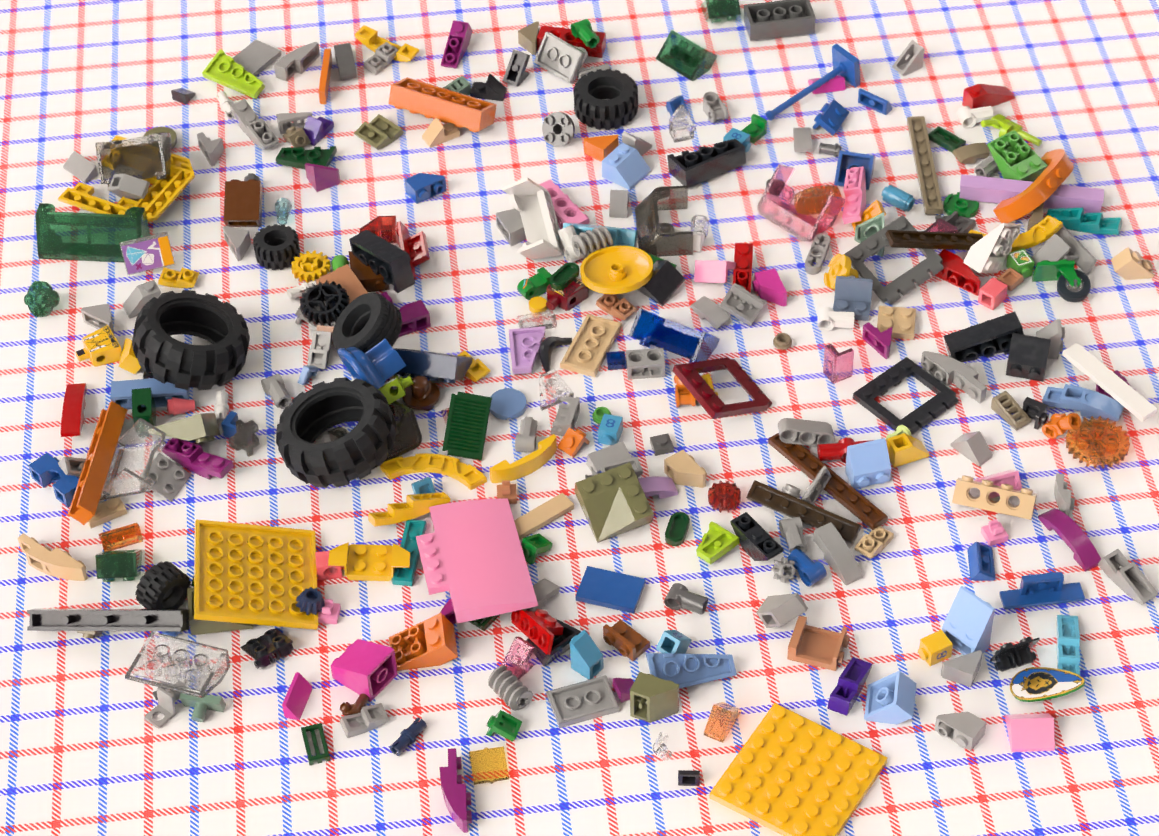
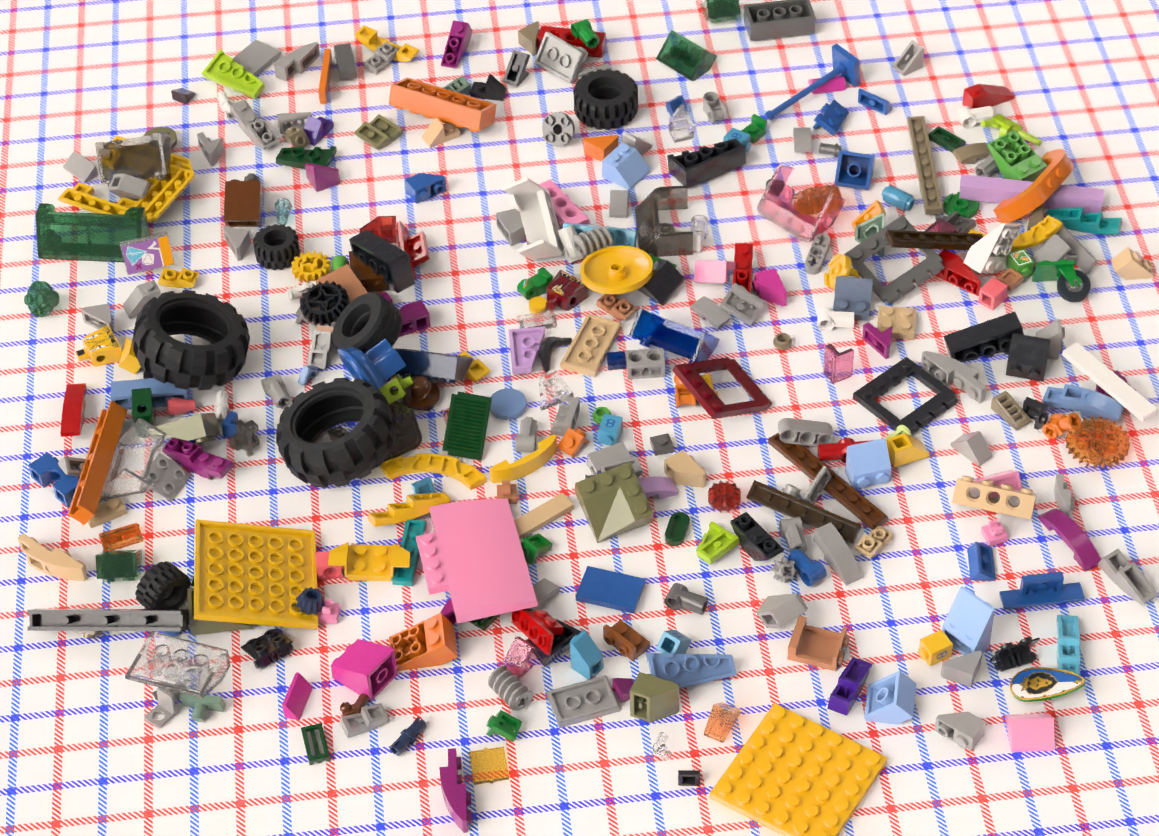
dark green tile [550,262,579,290] -> none
bright pink slope [842,166,866,224] -> none

